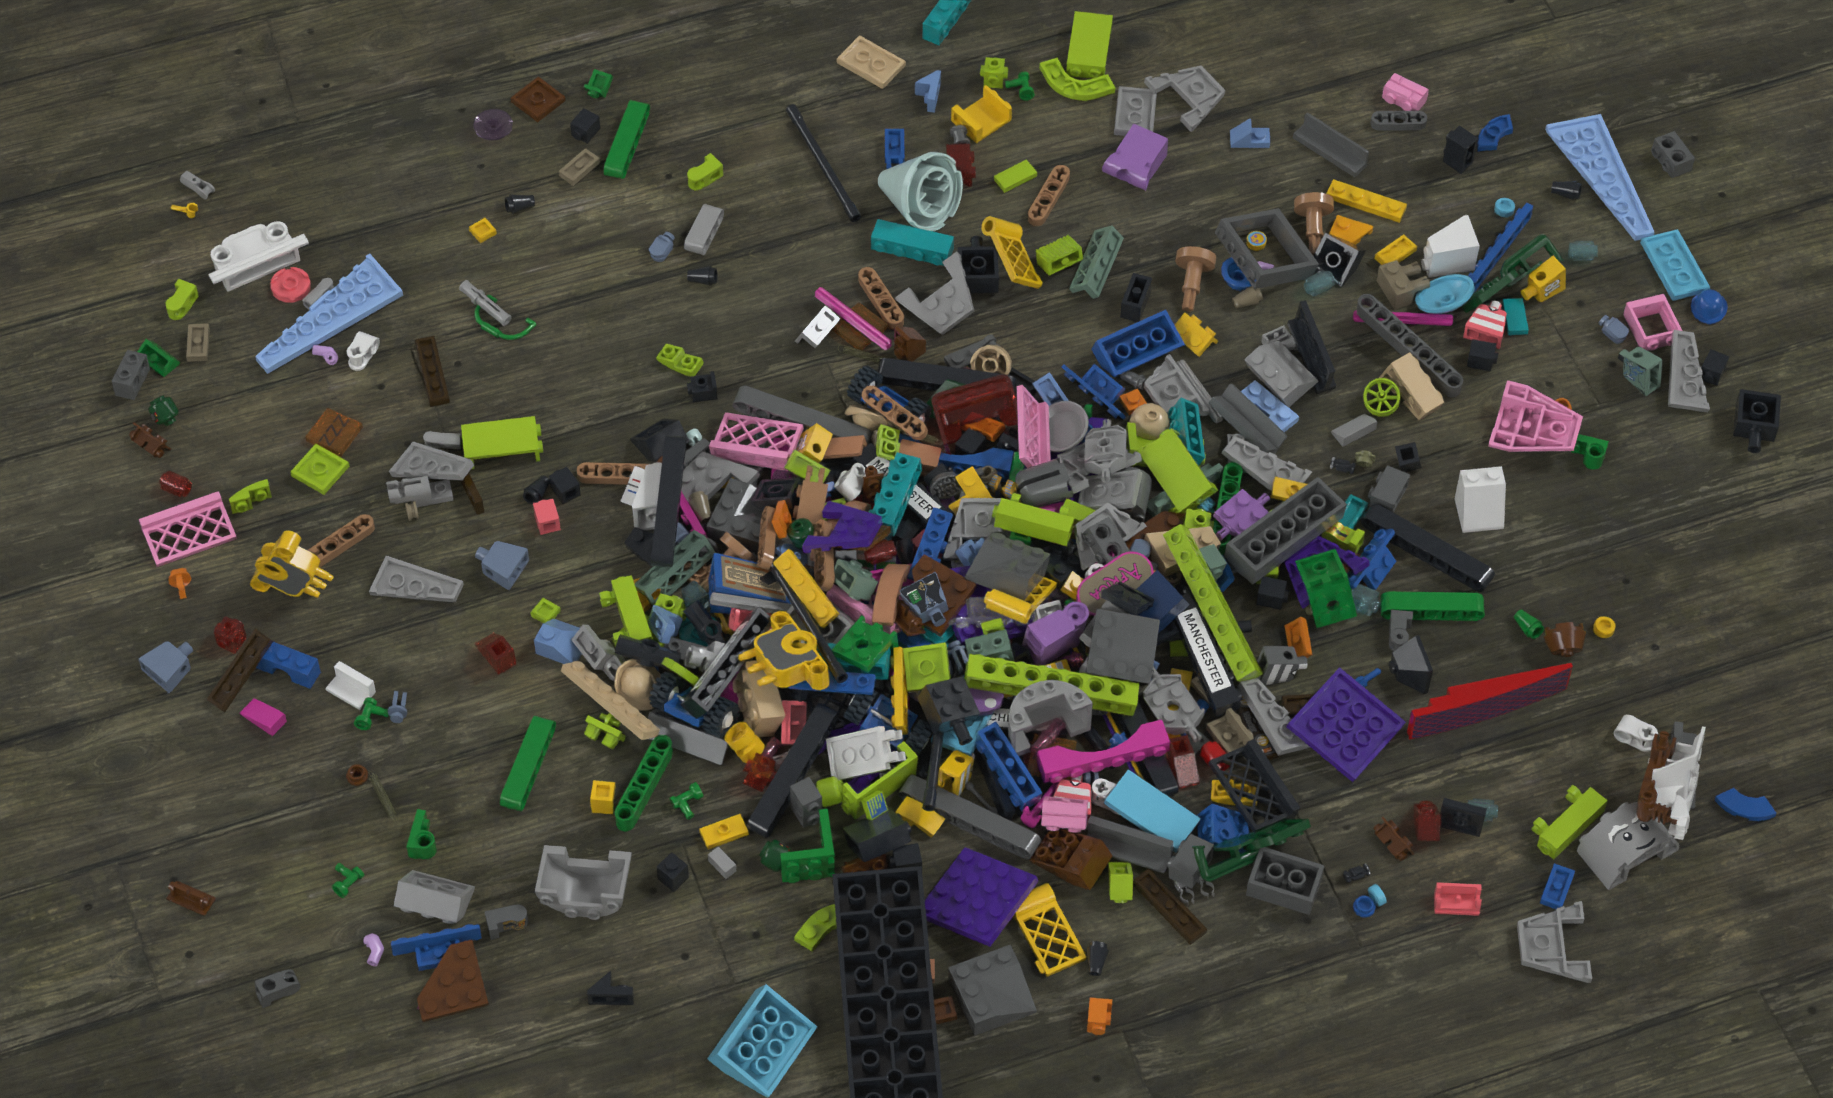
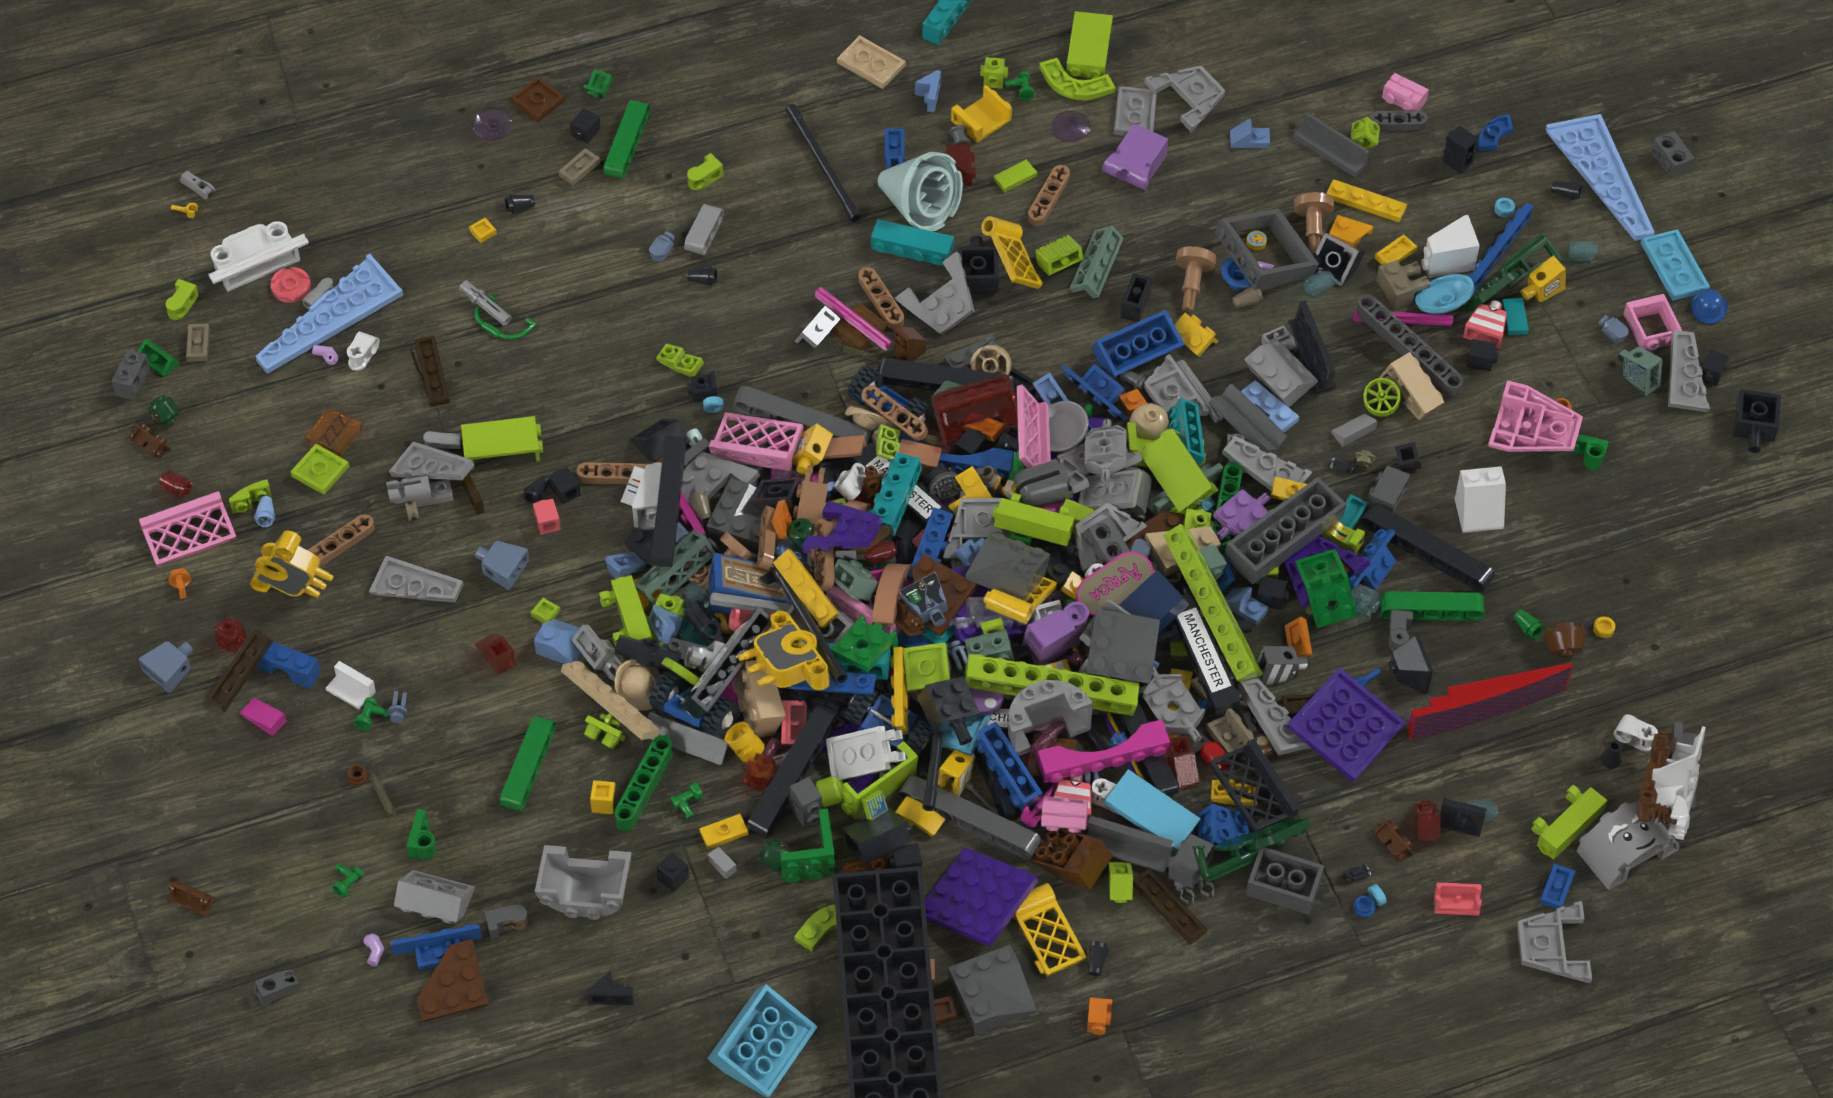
lime tile [784,450,830,483] -> none
black plate [1101,581,1154,615] -> none
blue tile [1715,788,1776,821] -> none
none -> light blue cone [254,496,275,527]
none -> medium blue slope [605,551,647,579]
none -> medium azure tile [703,396,724,413]
none -> clear purple dish [1052,111,1091,142]
none -> medium blue slope [1225,587,1268,626]
none -> lime brick [1351,116,1380,150]
none -> black cone [1600,740,1622,769]

